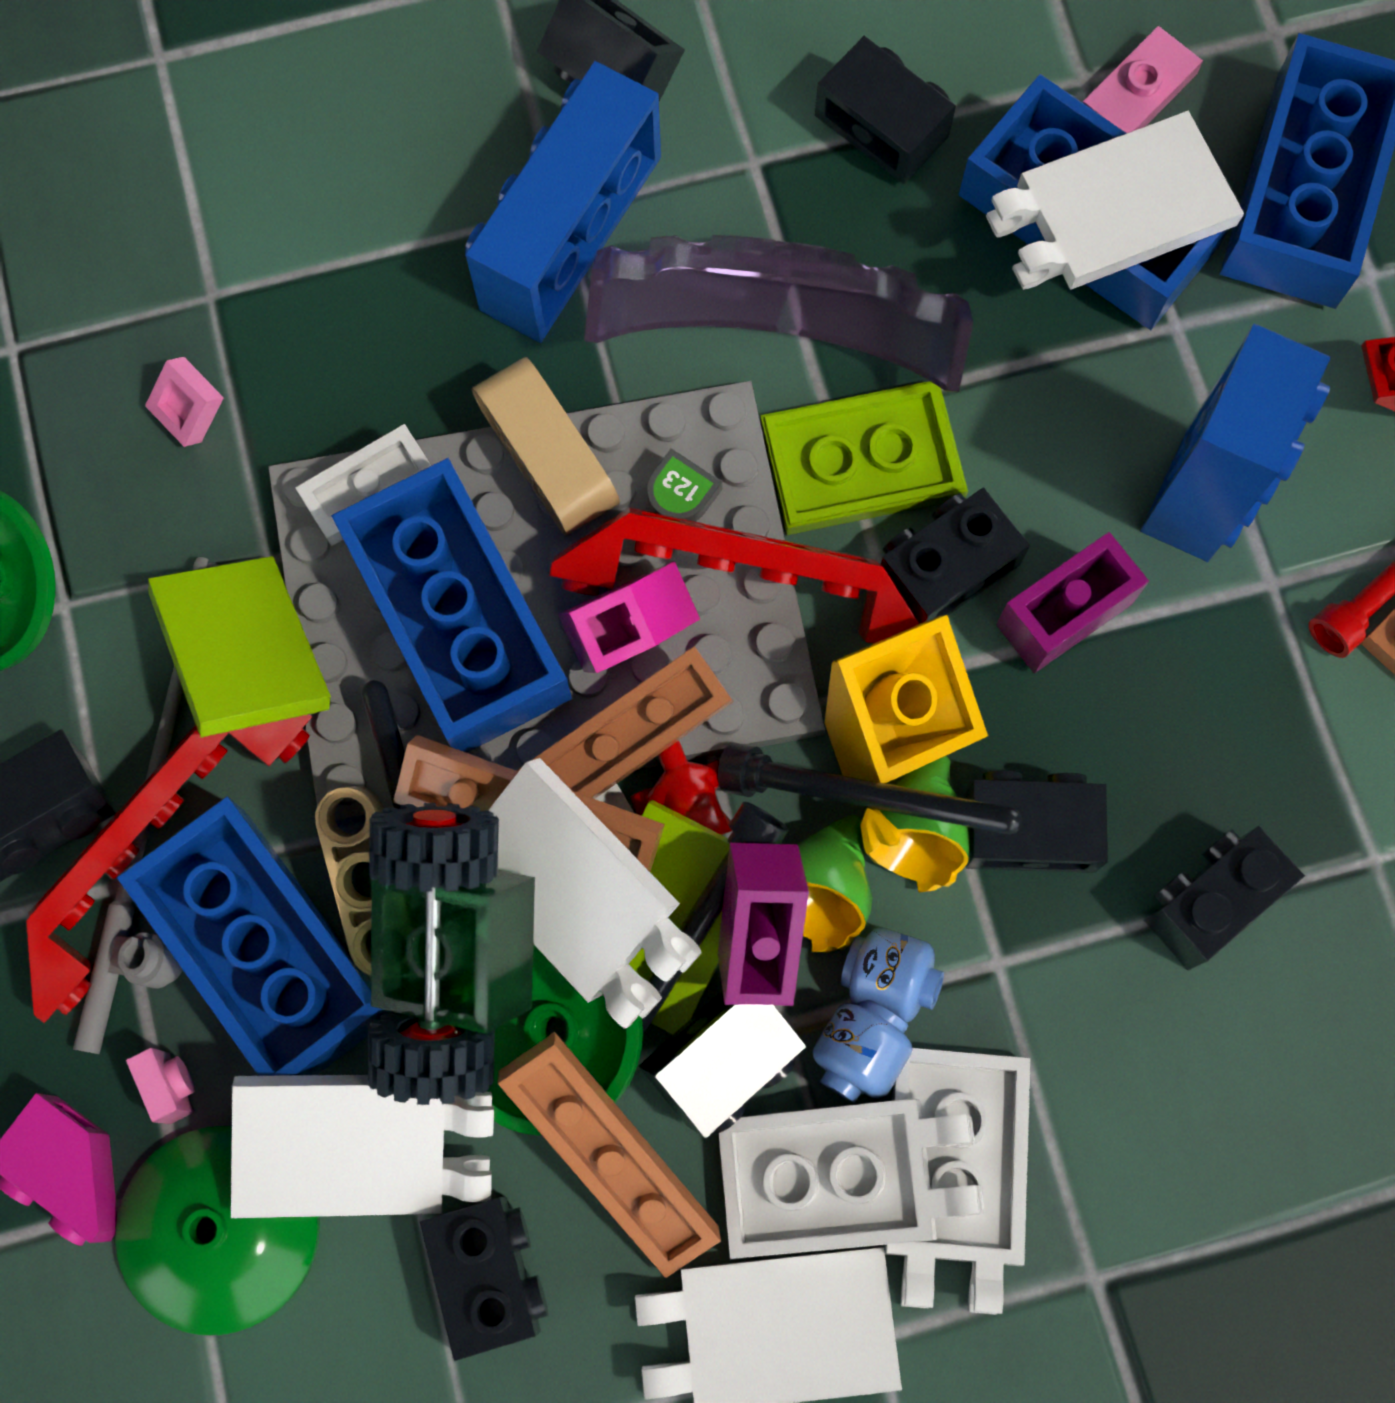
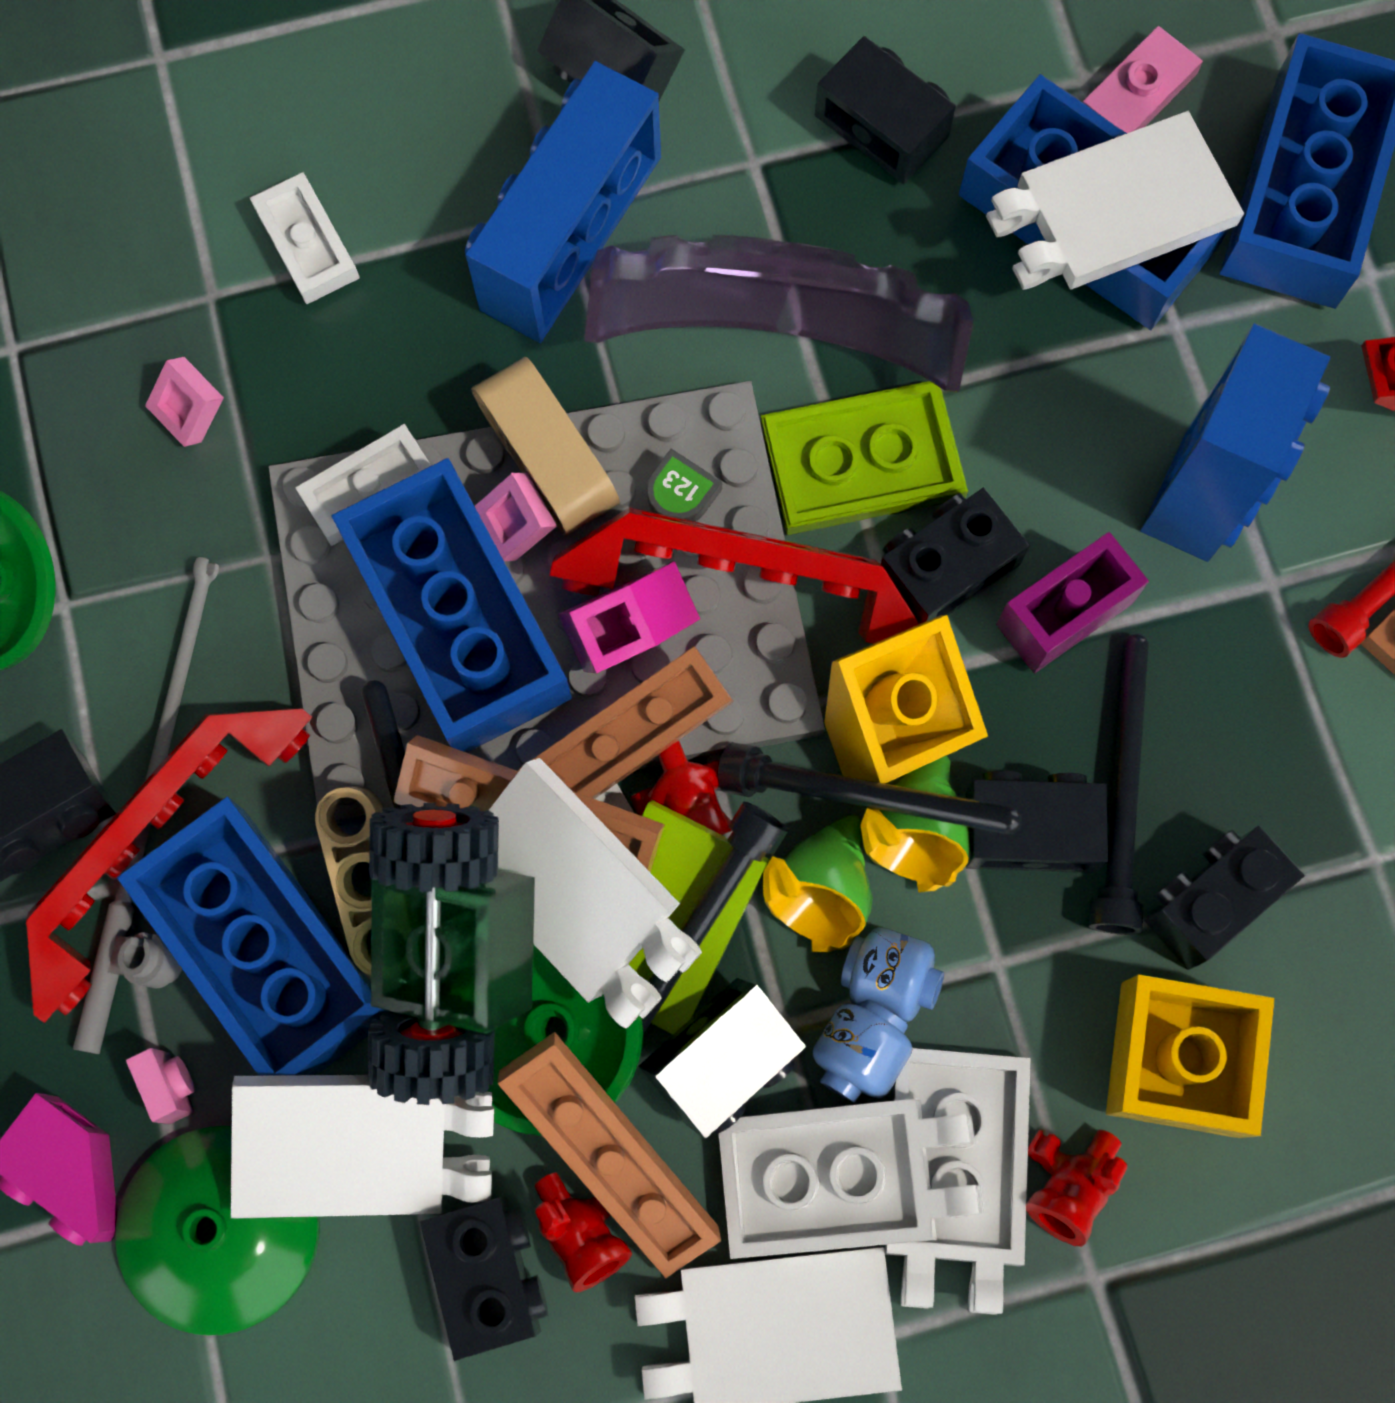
lime tile [148,556,331,738] -> none
magenta brick [717,843,809,1006] -> none
none -> white plate [250,172,360,304]
none -> bright pink plate [475,473,557,561]
none -> red piece [534,1172,632,1293]
none -> red piece [1026,1129,1128,1247]
none -> black piece [1089,633,1149,935]
none -> yellow brick [1105,974,1275,1138]

